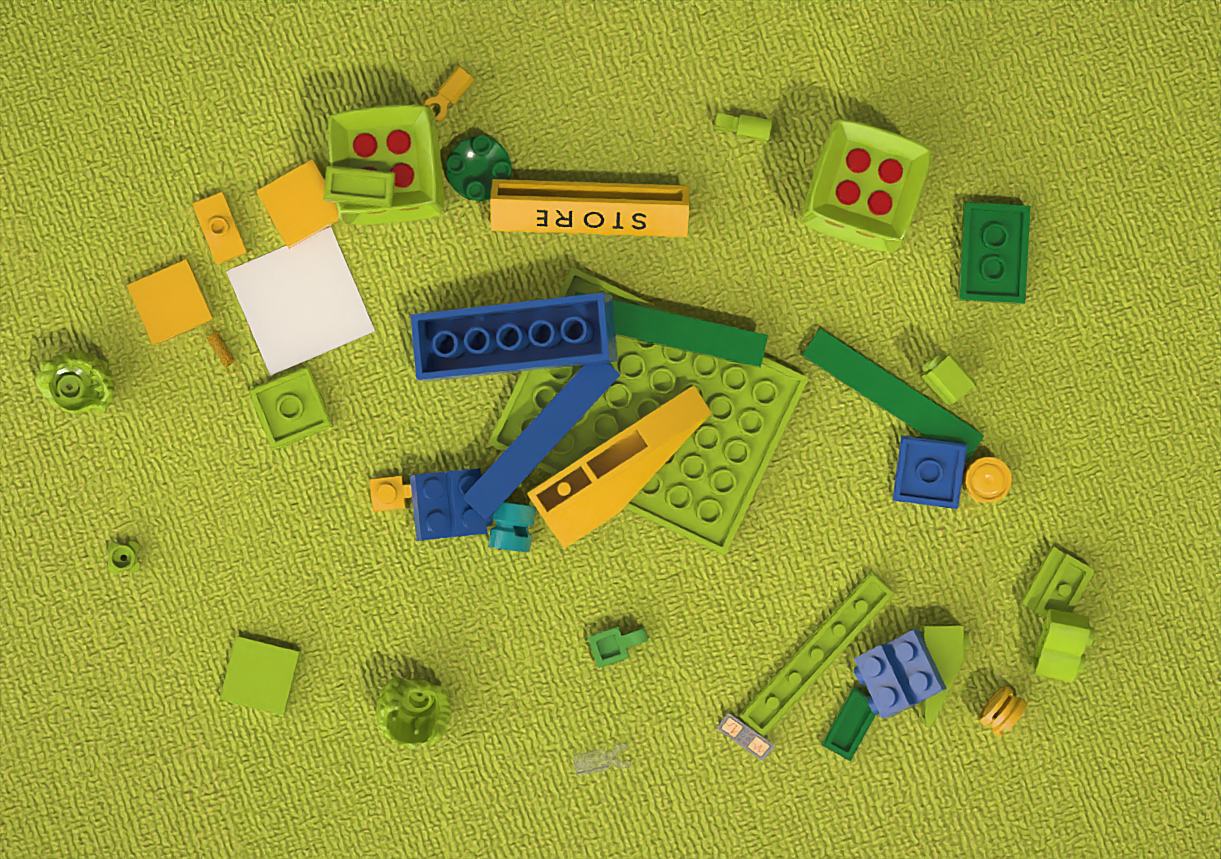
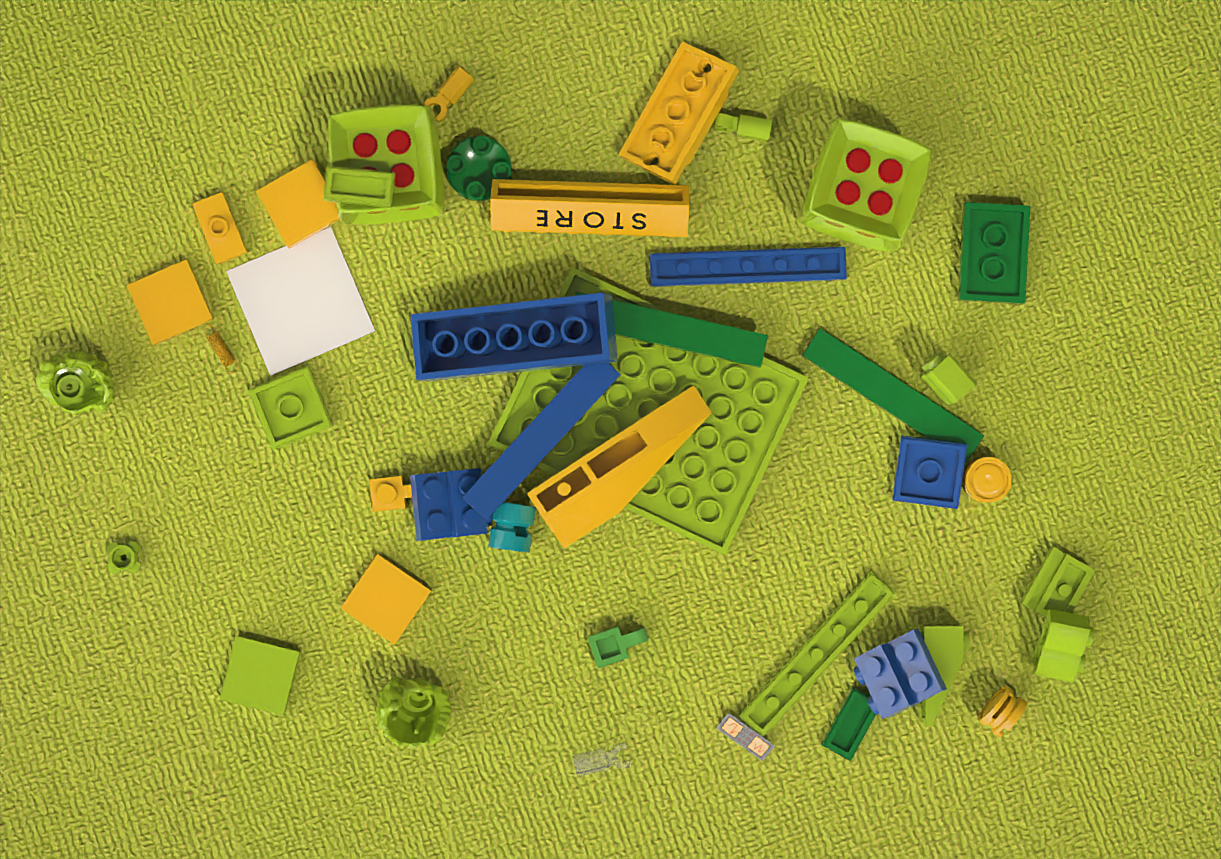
none -> yellow tile [341,554,432,645]
none -> yellow piece [618,41,740,185]
none -> blue tile [650,247,847,287]

